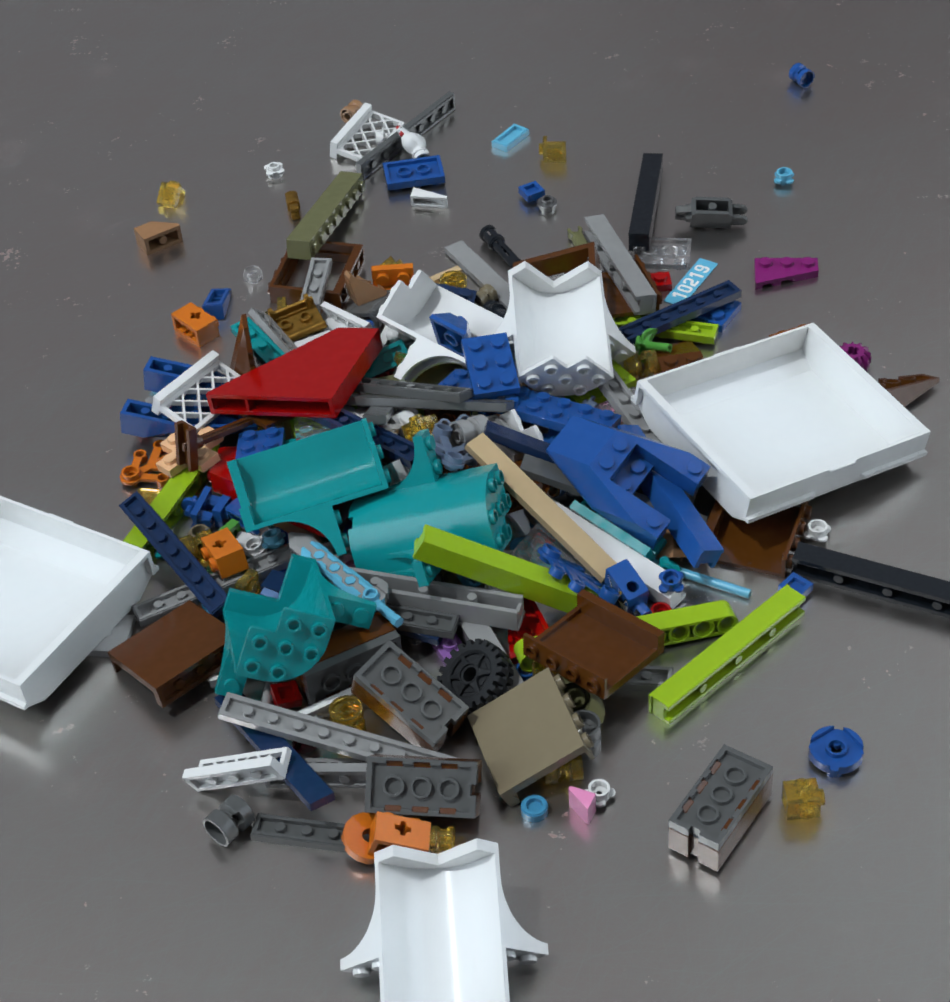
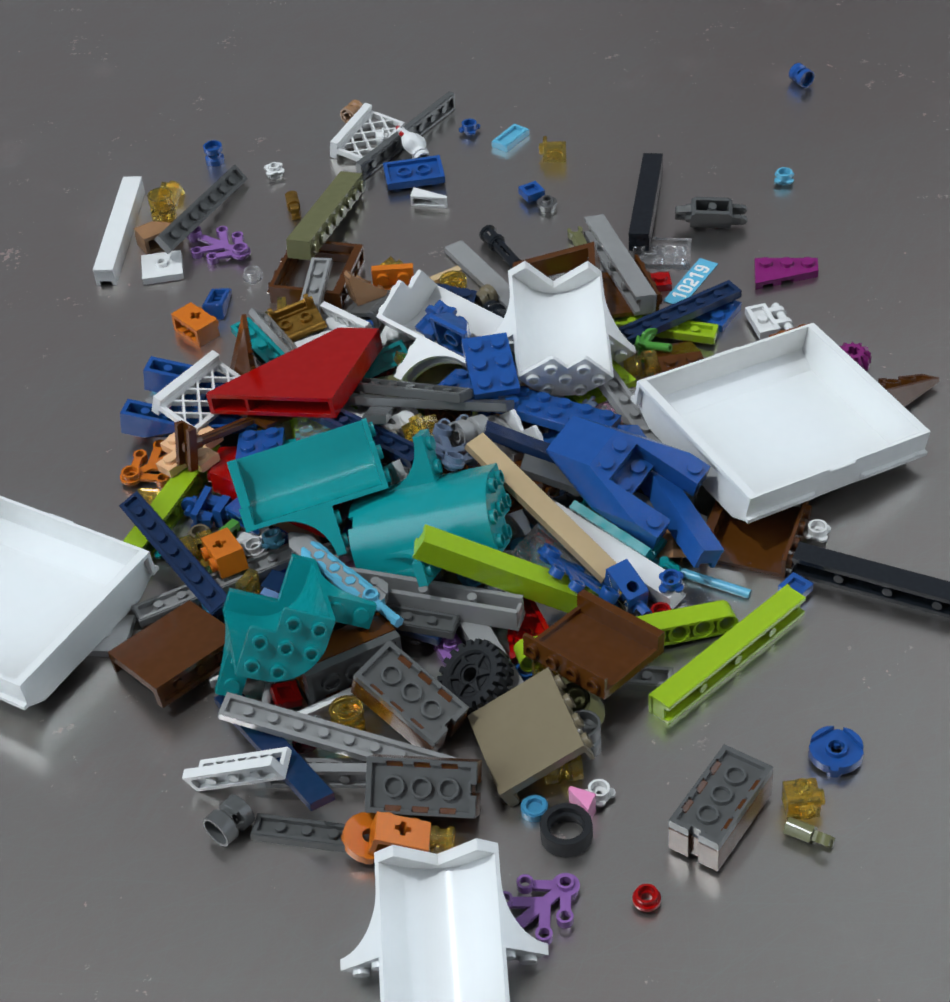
none -> white tile [93,176,145,286]
none -> white plate [141,250,184,285]
none -> clear yellow wheel [147,187,177,223]
none -> dark grey plate [154,165,248,254]
none -> medium lavender plant [187,226,251,265]
none -> blue wheel [203,140,225,167]
none -> blue hips [415,300,457,342]
none -> blue plate [459,118,481,135]
none -> medium lavender plant [503,873,580,945]
none -> black tyre [540,803,593,858]
none -> red plate [632,884,661,912]
none -> white plate [745,302,794,339]
none -> olive bar [783,817,836,849]

